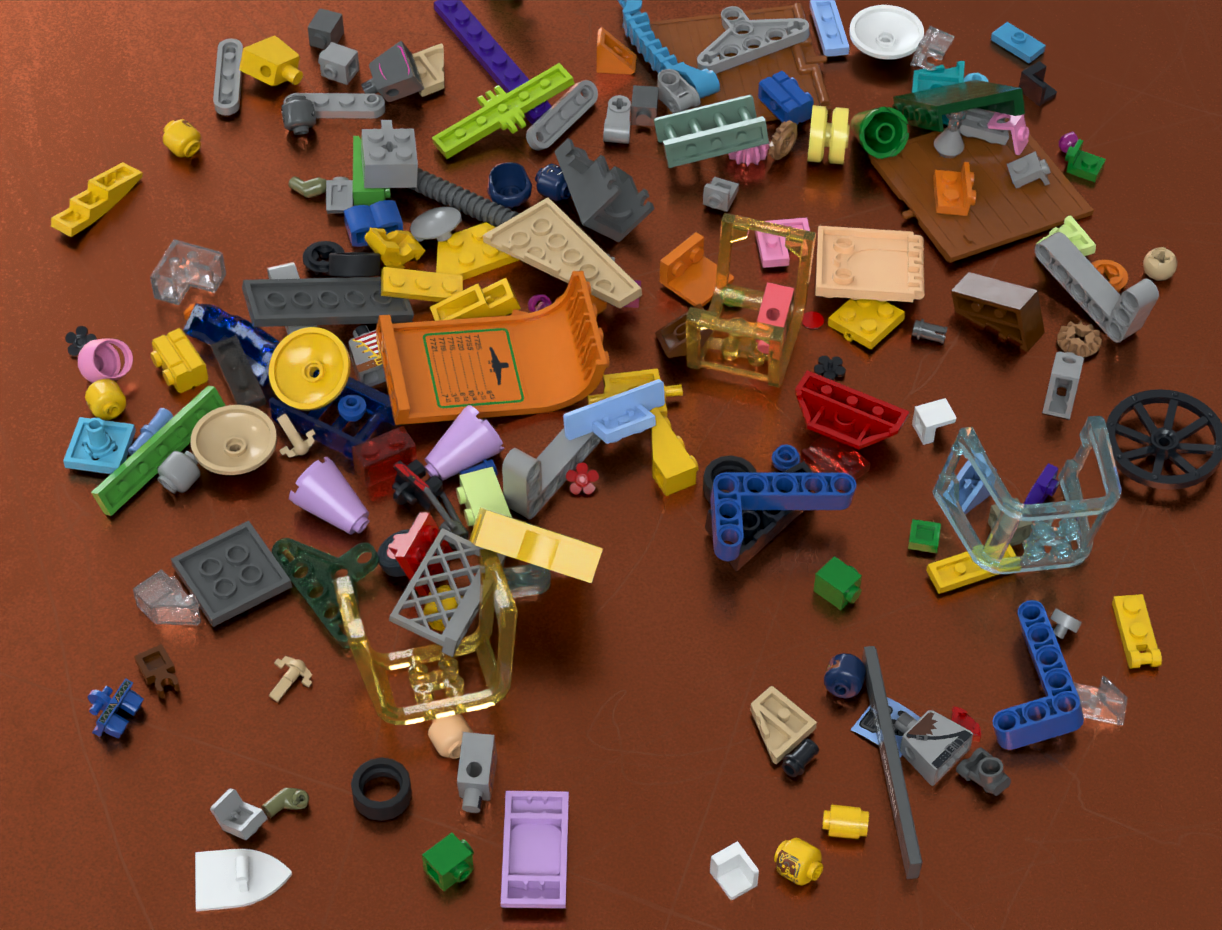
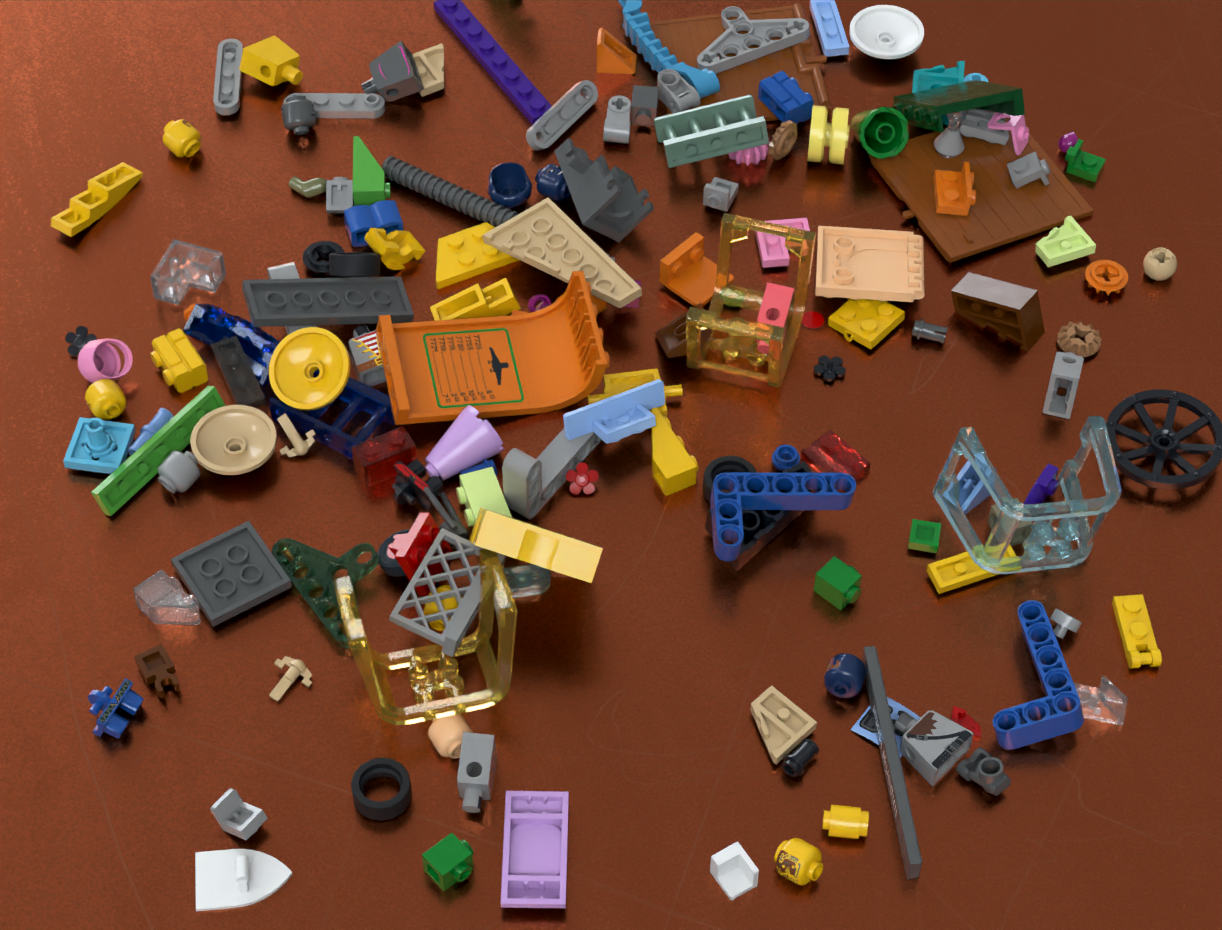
olive arm [261,788,309,818] -> none
lavender cone [289,457,369,534] -> none
dark grey brick [308,8,344,49] -> none
light grey brick [318,42,360,85] -> none
blue plate [338,395,366,421] -> none
light grey hinge [361,120,418,188] -> none
yellow plate [381,267,463,302] -> none
light grey dish [410,207,462,241] -> none
lime hinge [432,63,574,159] -> none
red wedge [795,370,910,450] -> none
clear hinge [910,26,955,71] -> none
white panel [912,398,956,445] -> none
dark azure plate [991,22,1046,63] -> none
black panel [1019,61,1057,106] -> none
light grey beam [1034,232,1159,342] -> none

